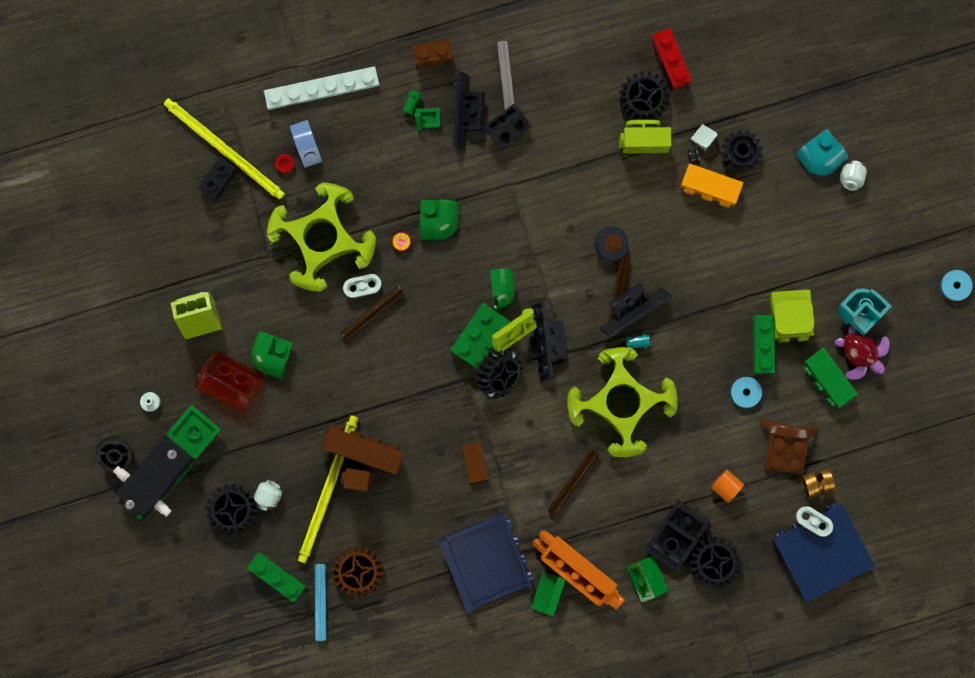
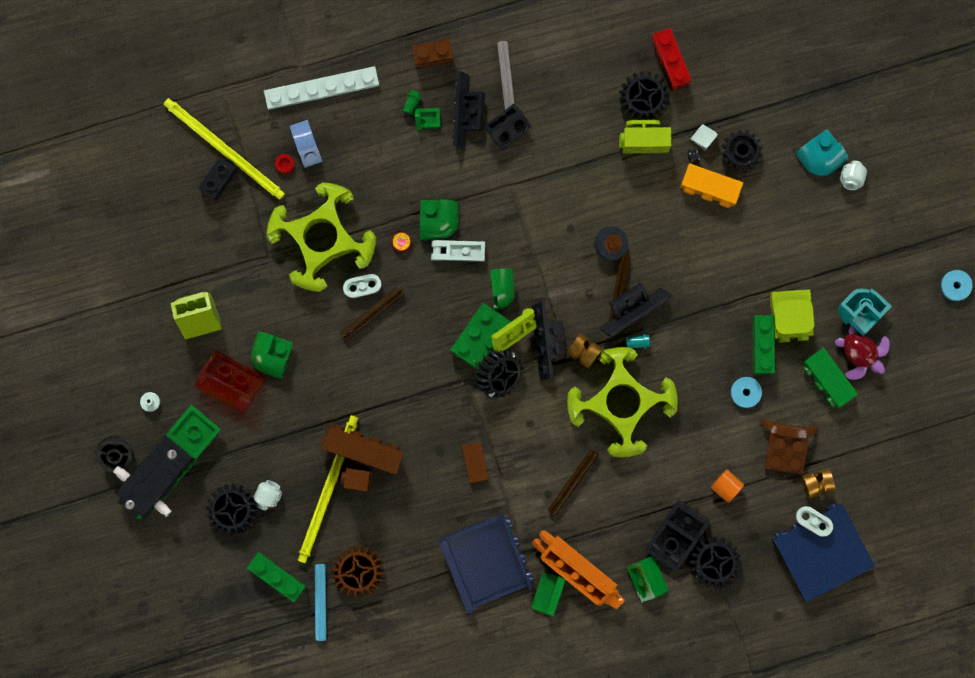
none -> light aqua plate [431,240,485,262]
none -> pearl gold wheel [566,333,603,369]

